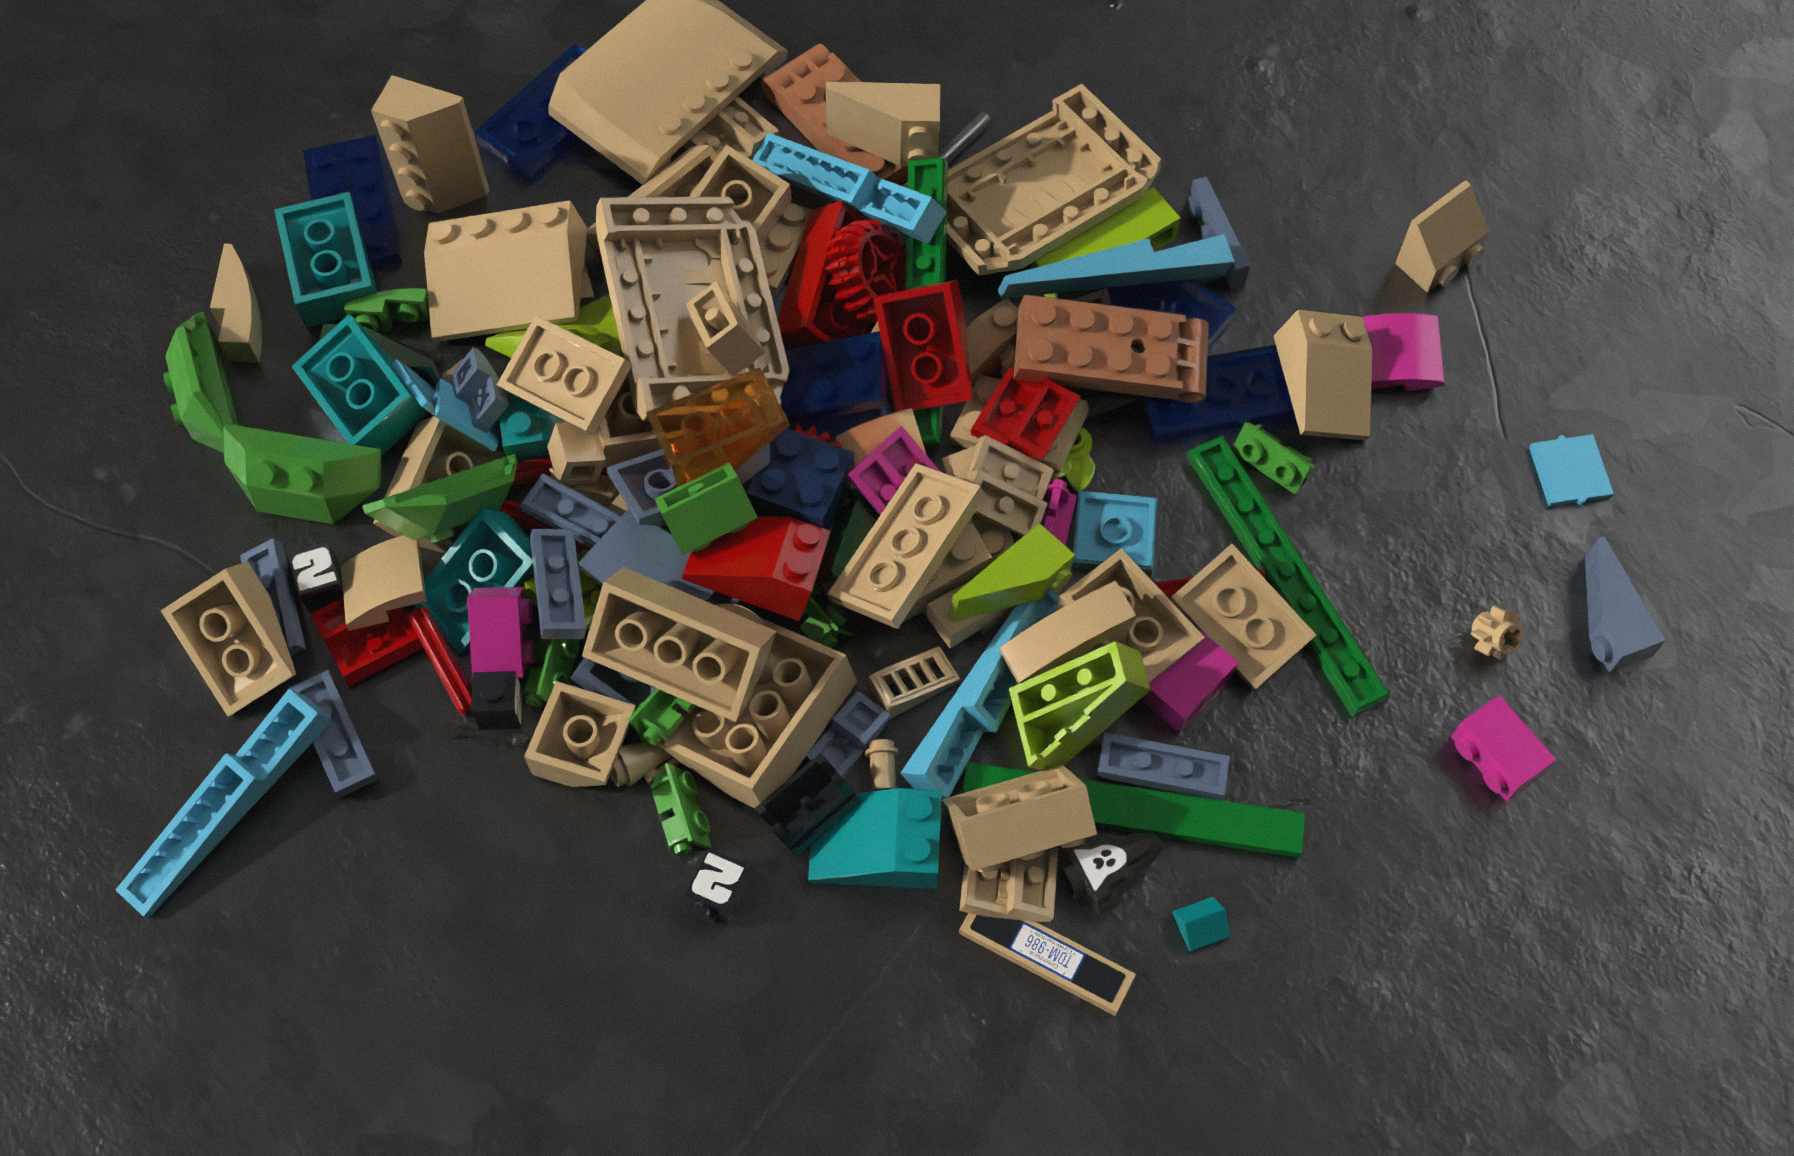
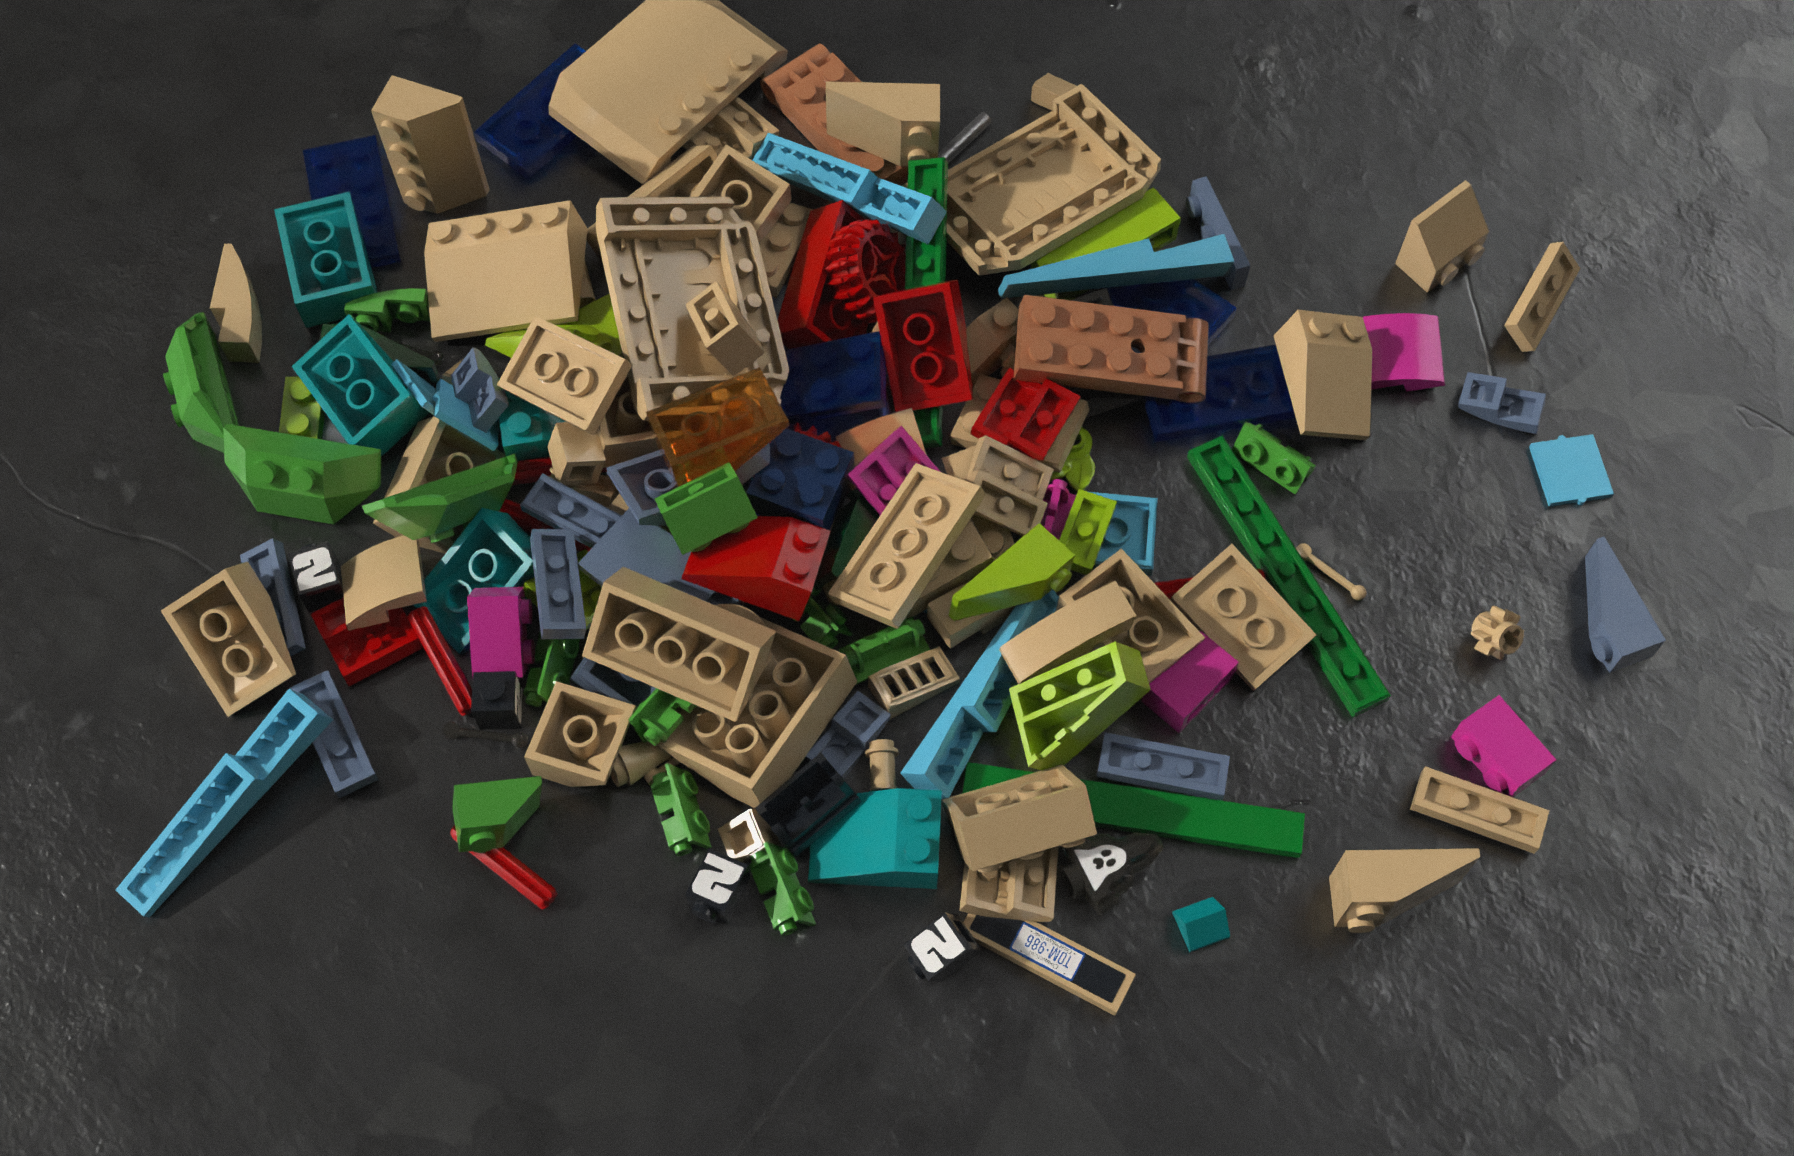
none -> lime plate [279,376,325,439]
none -> red axle [450,825,557,910]
none -> bright green slope [452,776,542,853]
none -> tan slope [718,808,781,864]
none -> bright green hinge [749,842,816,936]
none -> bright green hinge [839,617,930,685]
none -> brick [904,912,982,982]
none -> tan slope [1031,73,1076,111]
none -> lime plate [1059,489,1117,575]
none -> tan hinge [1296,543,1367,601]
none -> tan slope [1329,848,1480,933]
none -> tan plate [1410,766,1550,854]
none -> sand blue slope [1458,372,1546,434]
none -> tan plate [1504,242,1580,352]

